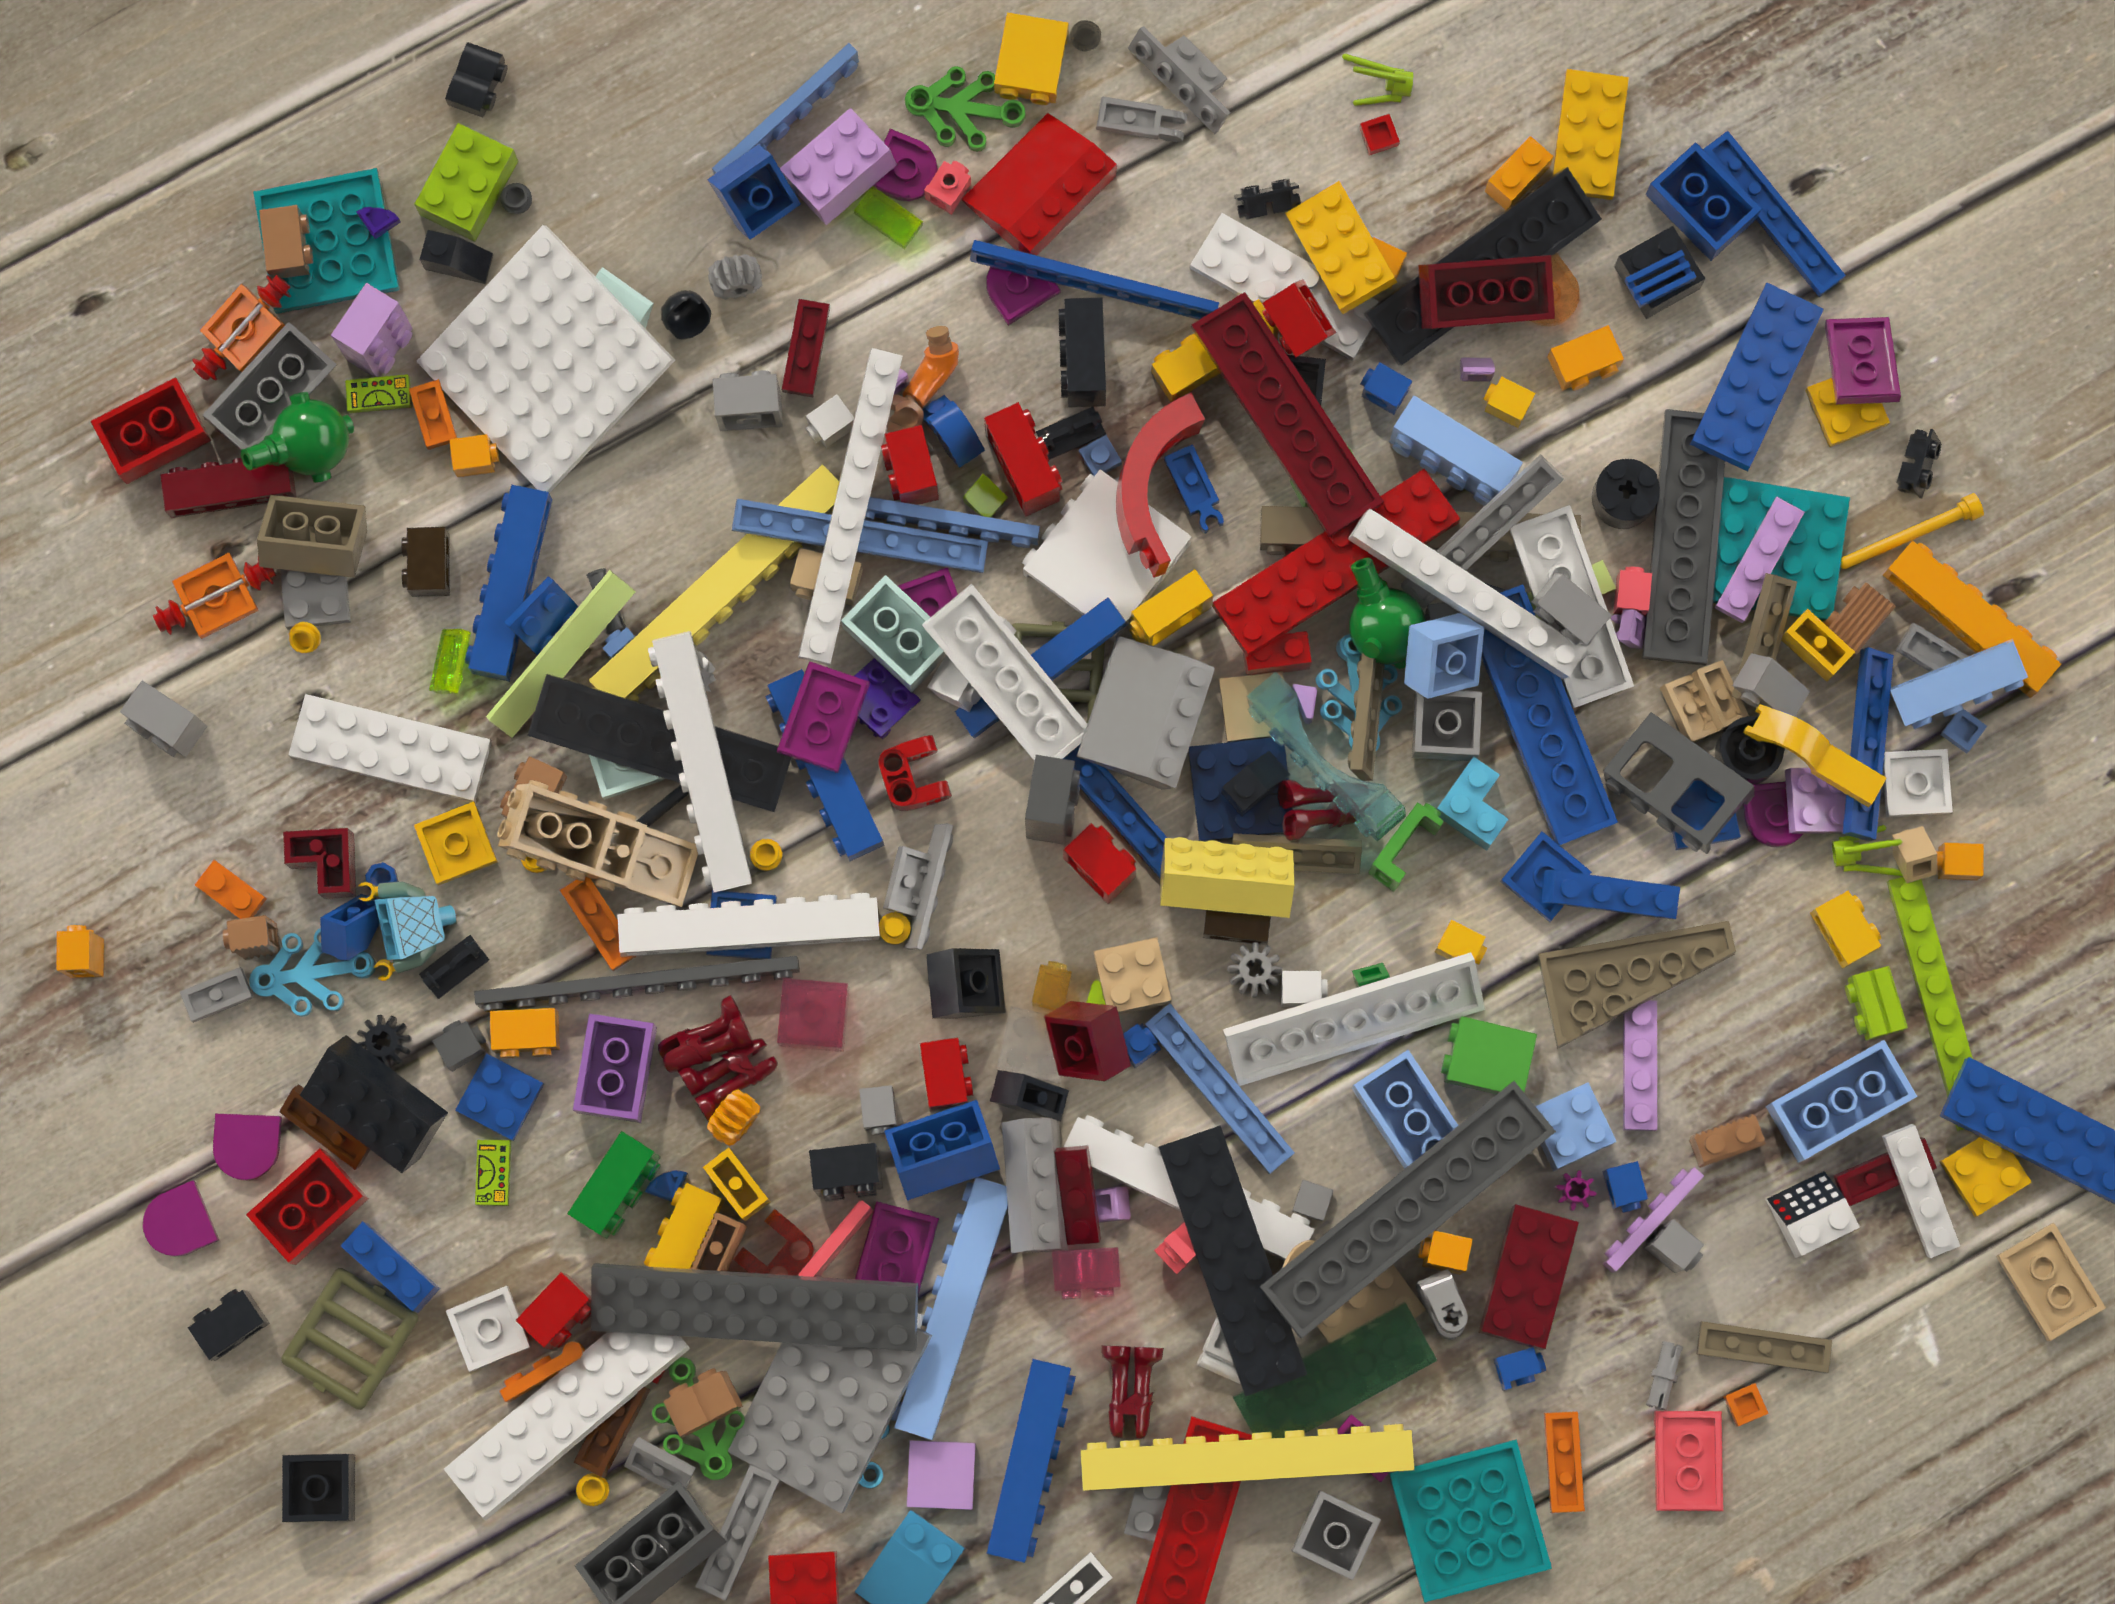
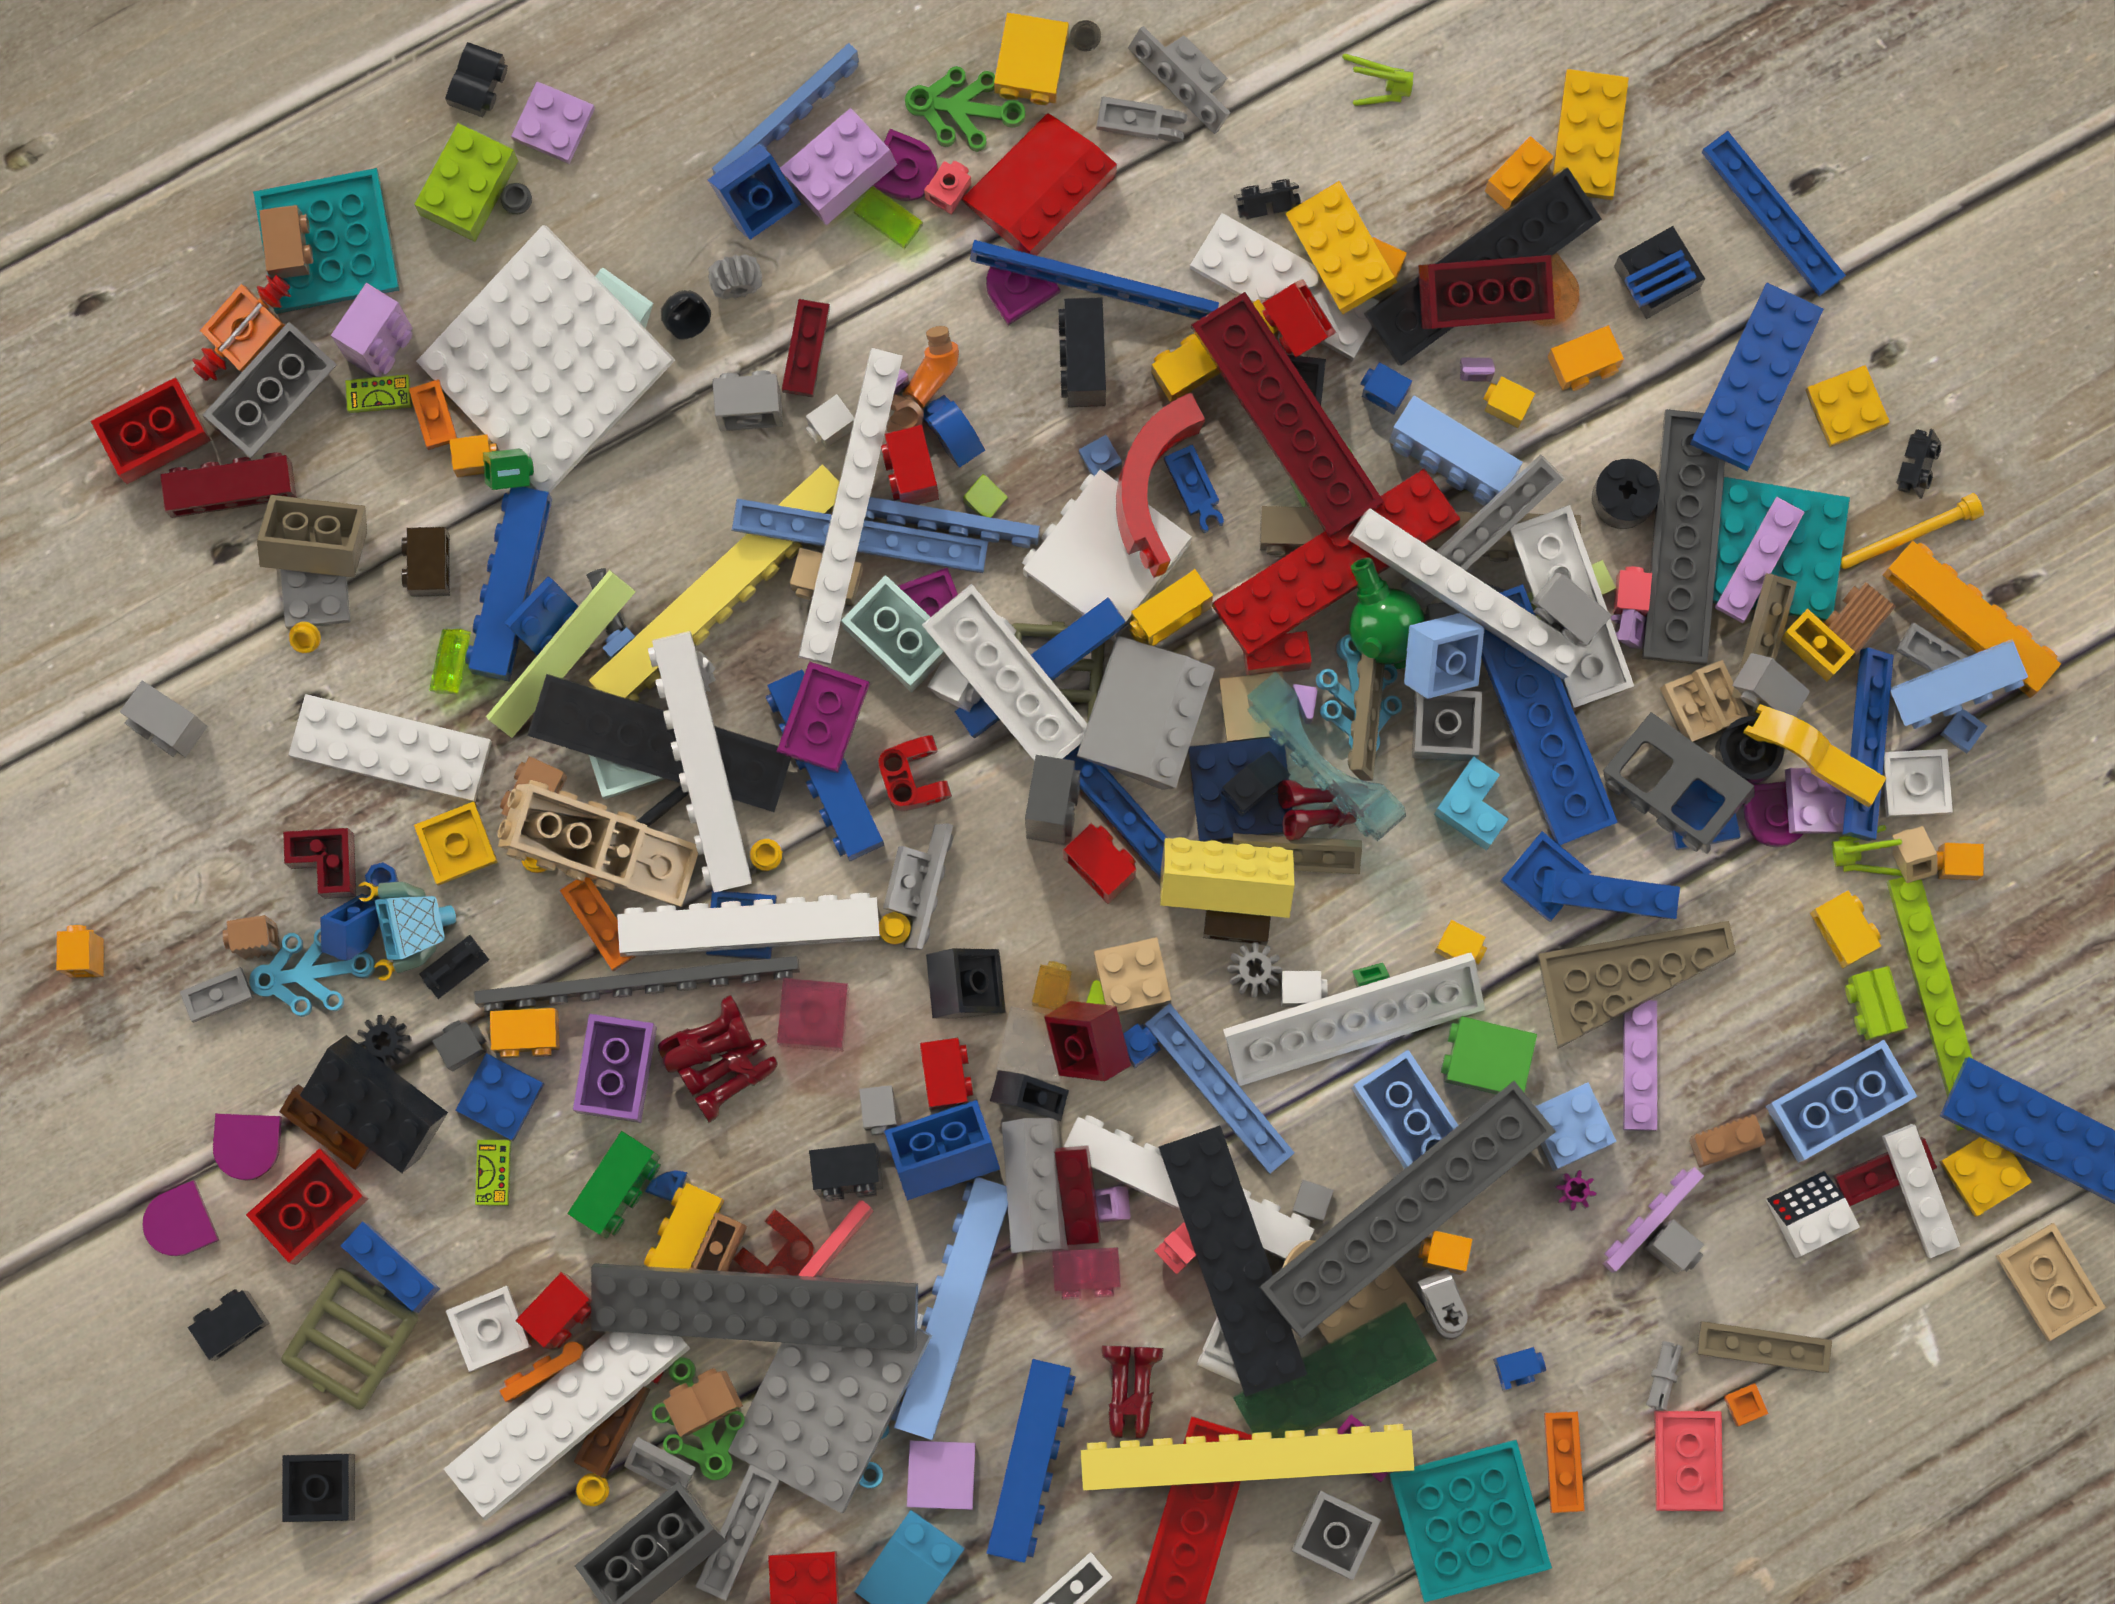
orange plate [153,553,277,639] -> none
orange plate [195,860,267,919] -> none
green piece [241,392,354,483] -> none
dark purple tile [356,207,401,239] -> none
black slope [420,230,494,284] -> none
yellow brick [703,1147,771,1222] -> none
light orange gear [707,1089,760,1146] -> none
dark purple hinge [854,658,921,739] -> none
magenta tile [855,1201,939,1295] -> none
red brick [984,402,1063,517] -> none
black hinge [1036,406,1106,460] -> none
light grey plate [1124,1485,1170,1542] -> none
red plate [1359,113,1400,155] -> none
bright green panel [1368,802,1444,892] -> none
dark red brick [1478,1204,1579,1351] -> none
blue brick [1602,1161,1648,1213] -> none
blue brick [1646,142,1762,261] -> none
magenta tile [1825,317,1901,405] -> none
none -> green brick [483,448,534,490]
none -> lavender plate [511,82,595,164]

